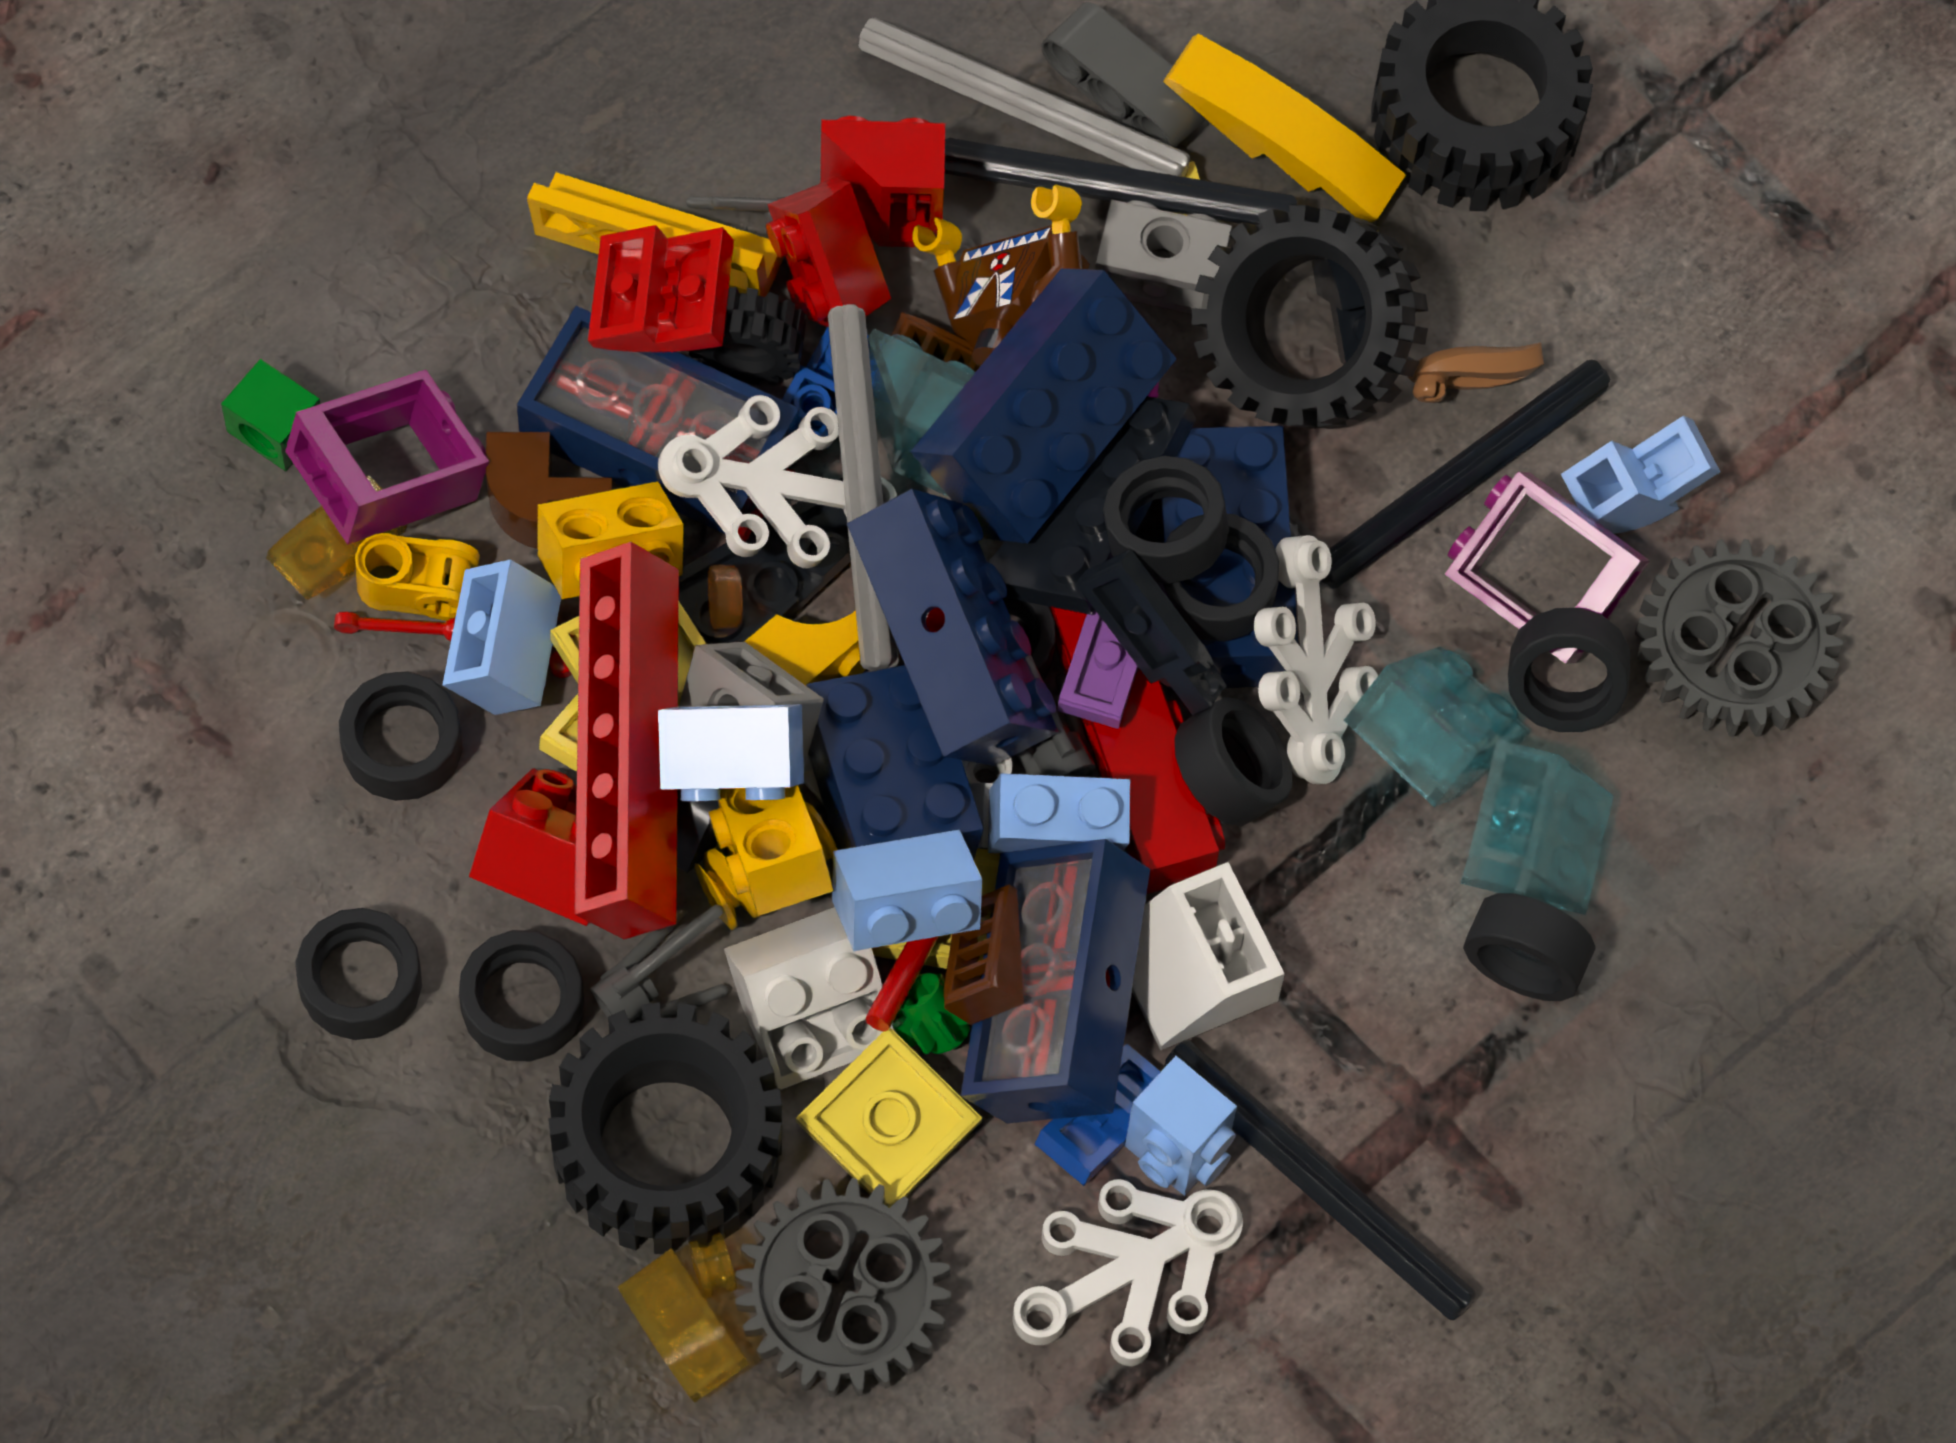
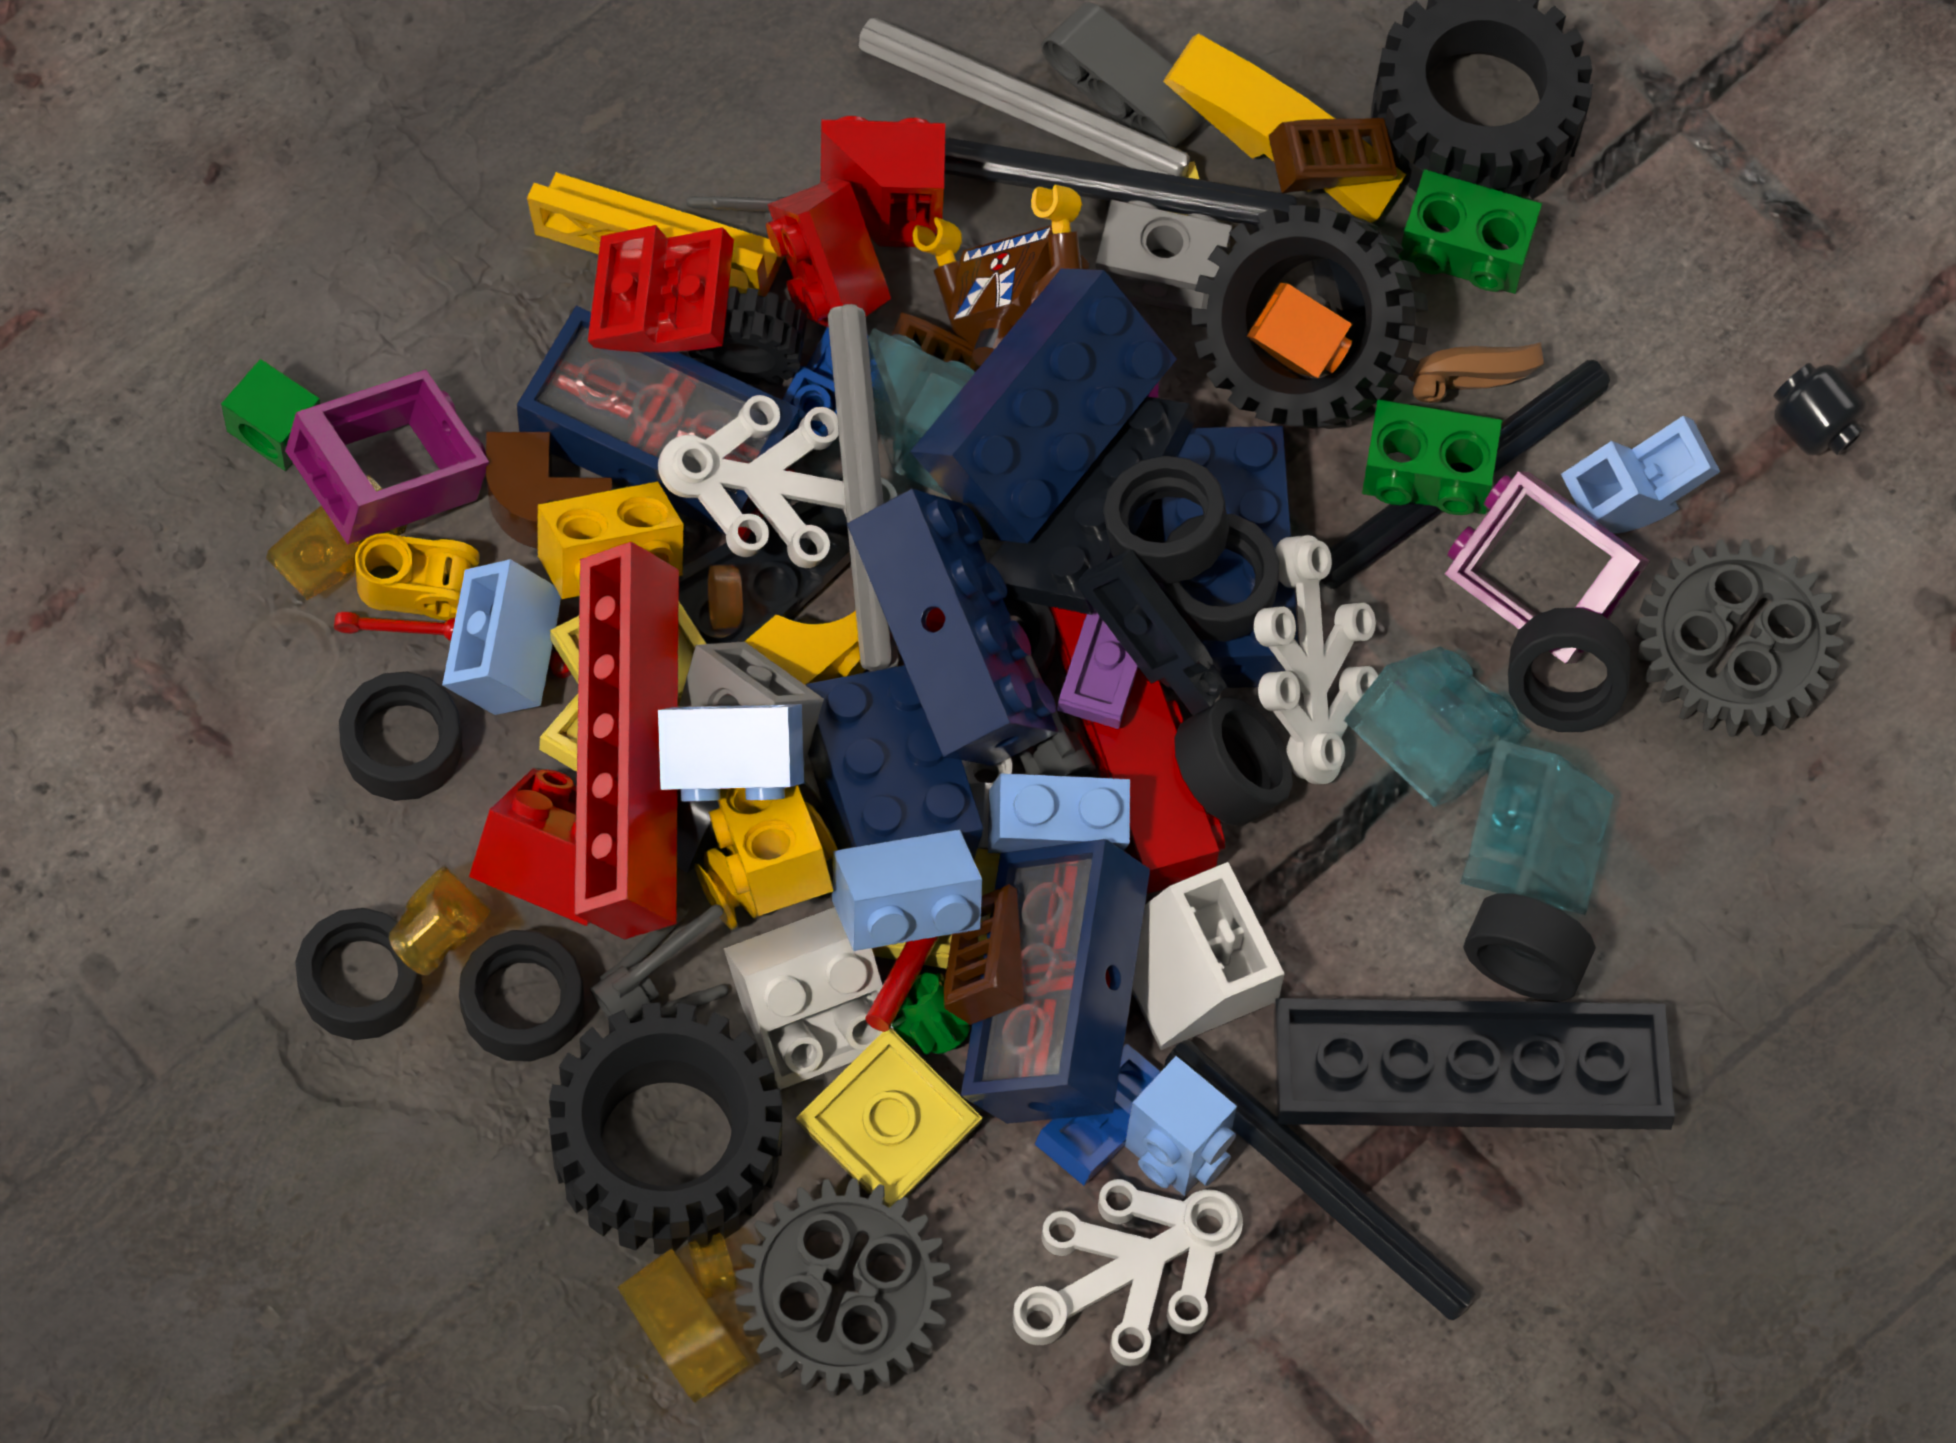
none -> clear yellow piece [389,865,492,975]
none -> orange slope [1247,283,1352,378]
none -> reddish brown slope [1268,118,1398,194]
none -> black plate [1273,998,1675,1130]
none -> green brick [1362,400,1502,515]
none -> green brick [1399,169,1542,294]
none -> black head [1773,363,1867,456]

